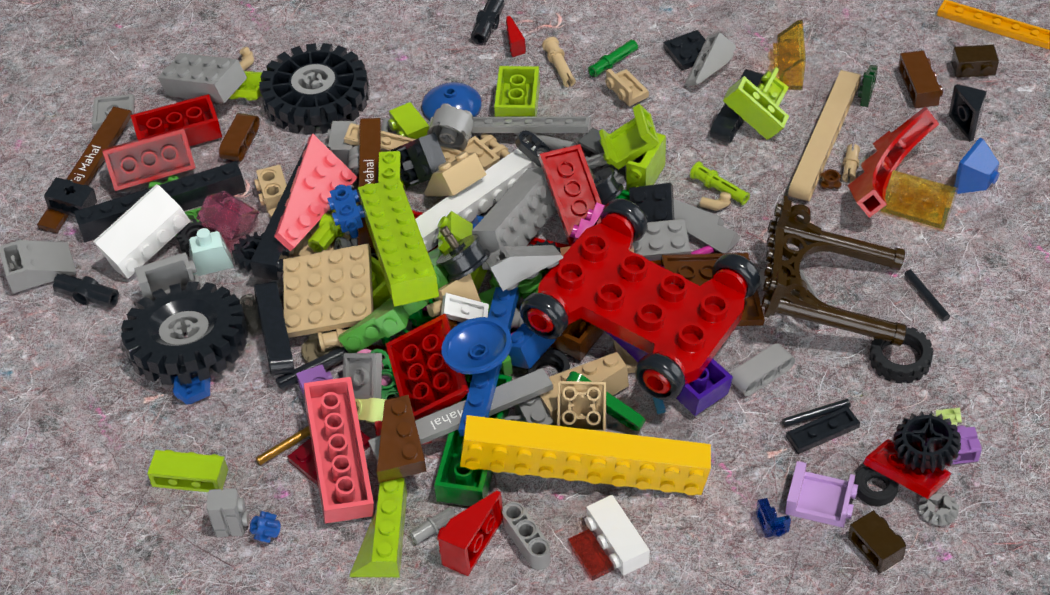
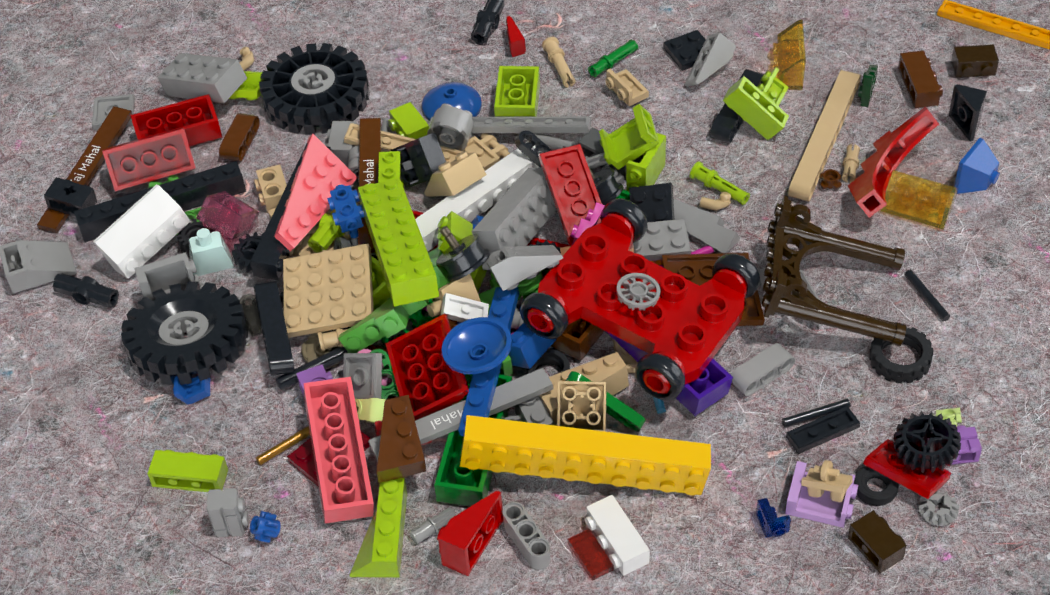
none -> light grey wheel [616,273,660,311]
none -> tan hips [801,460,853,502]

